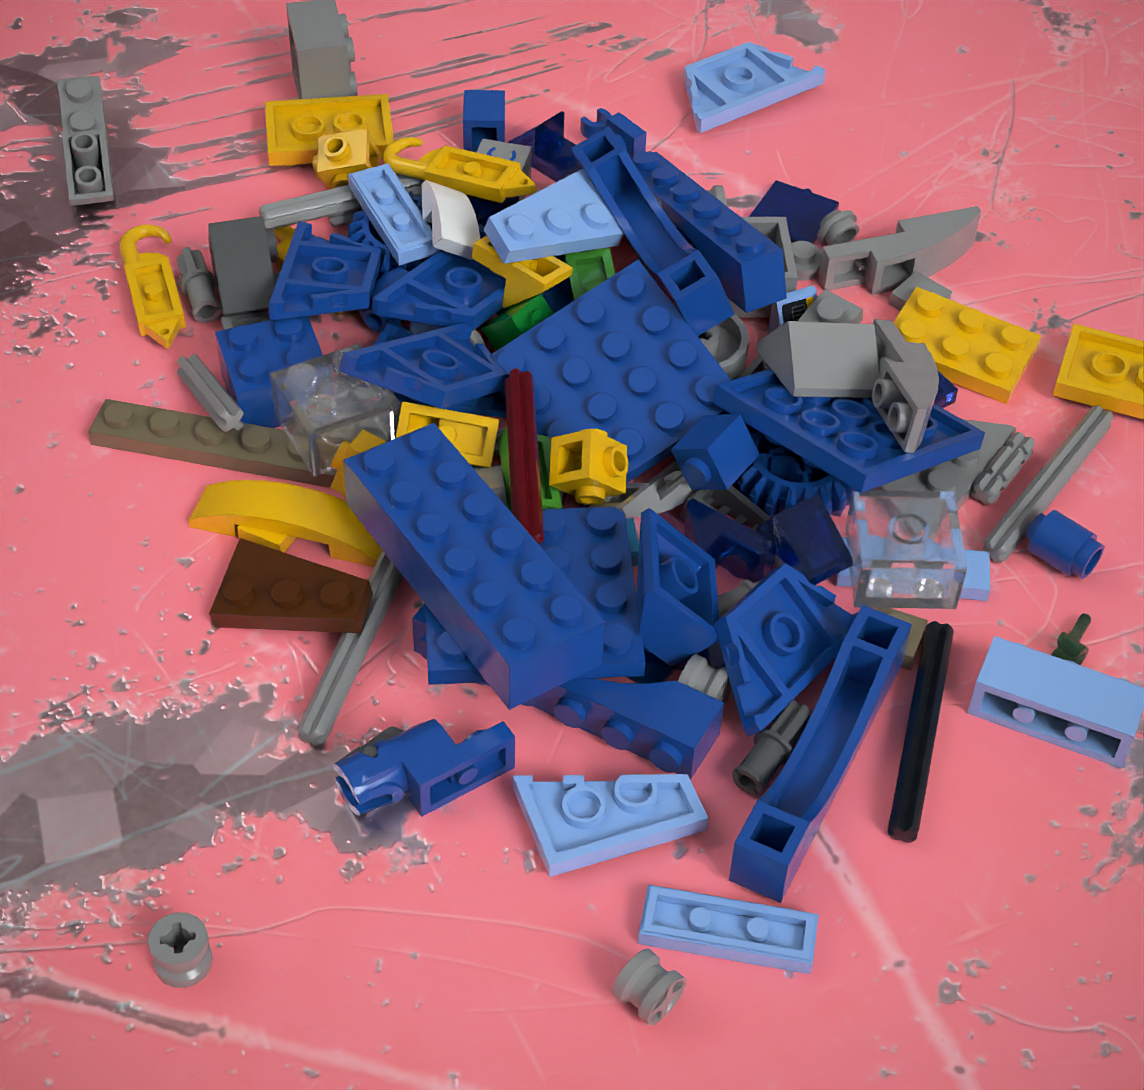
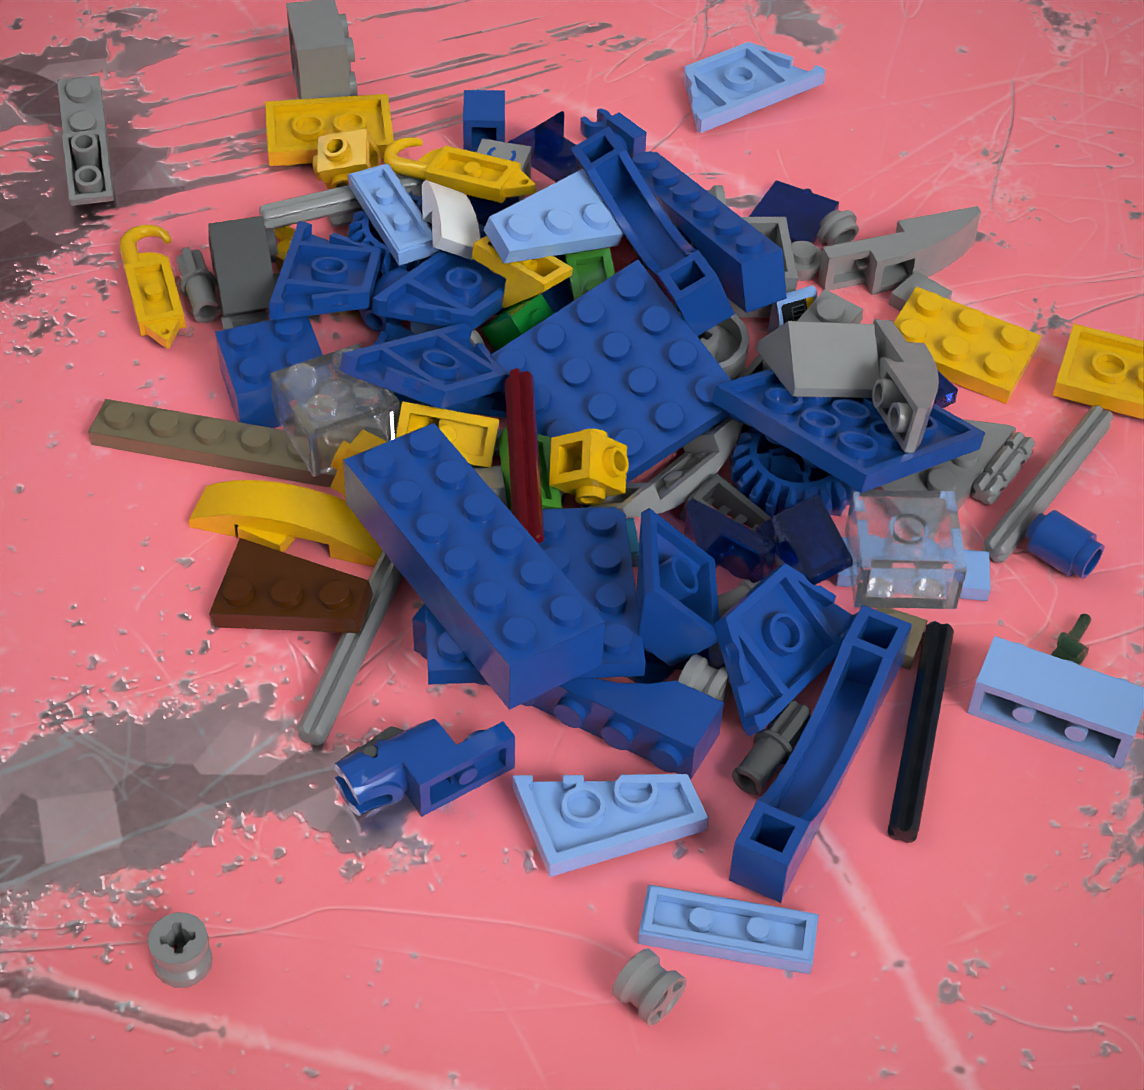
light grey axle [177,354,244,432] -> none
blue brick [671,414,760,490] -> none

